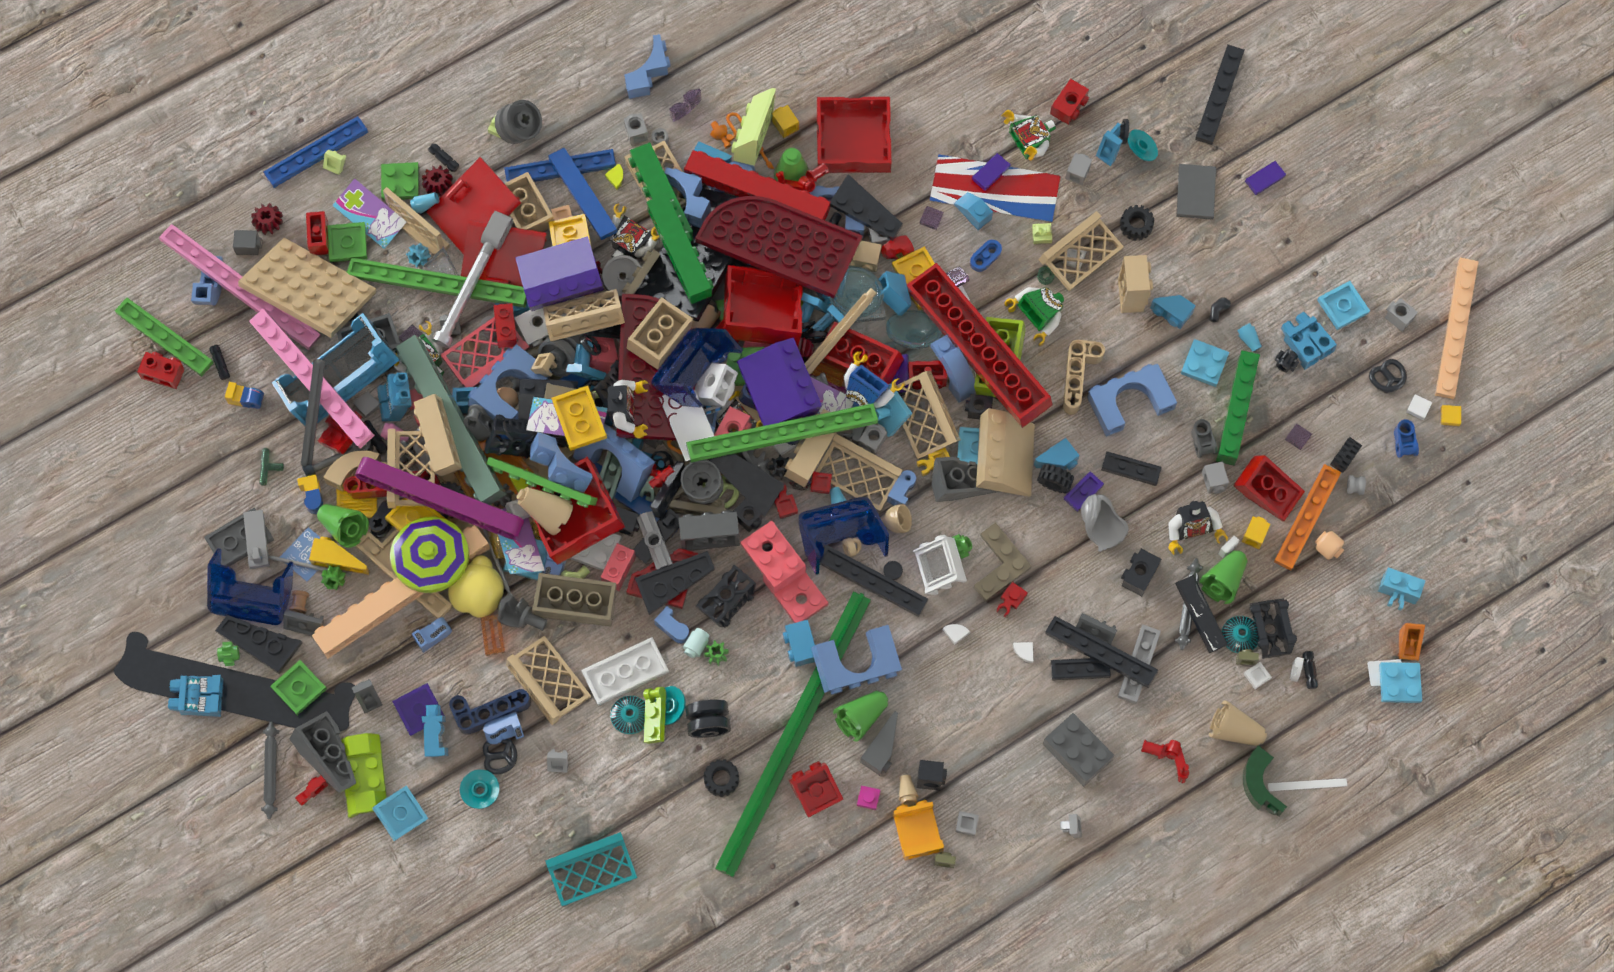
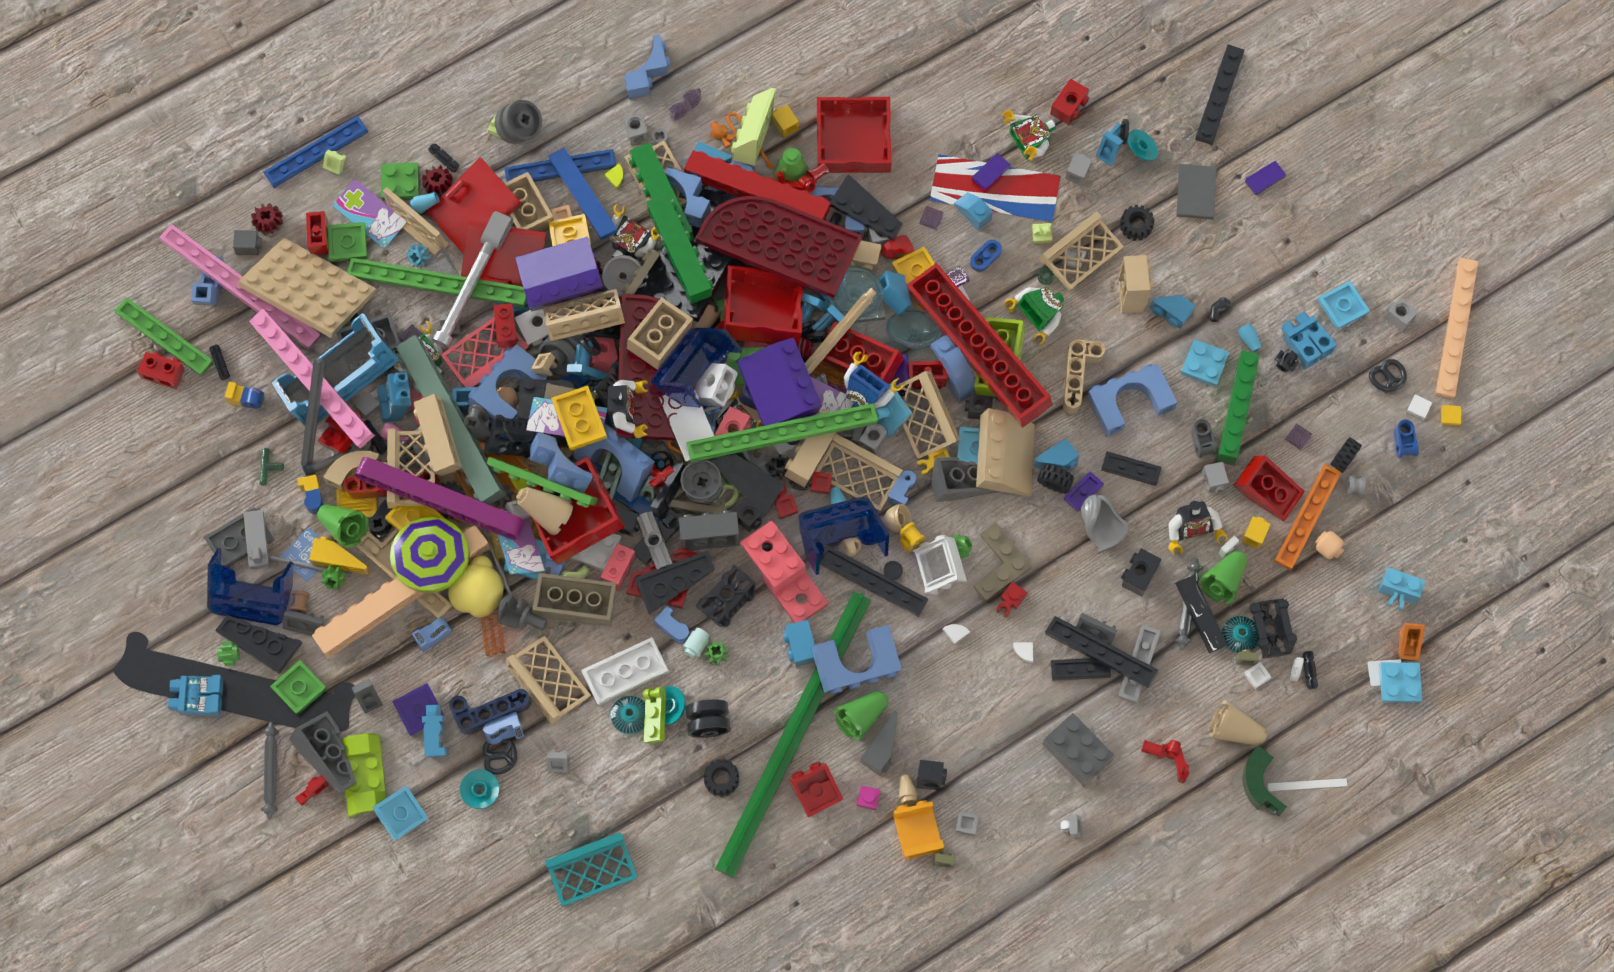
none -> yellow piece [899,522,925,553]

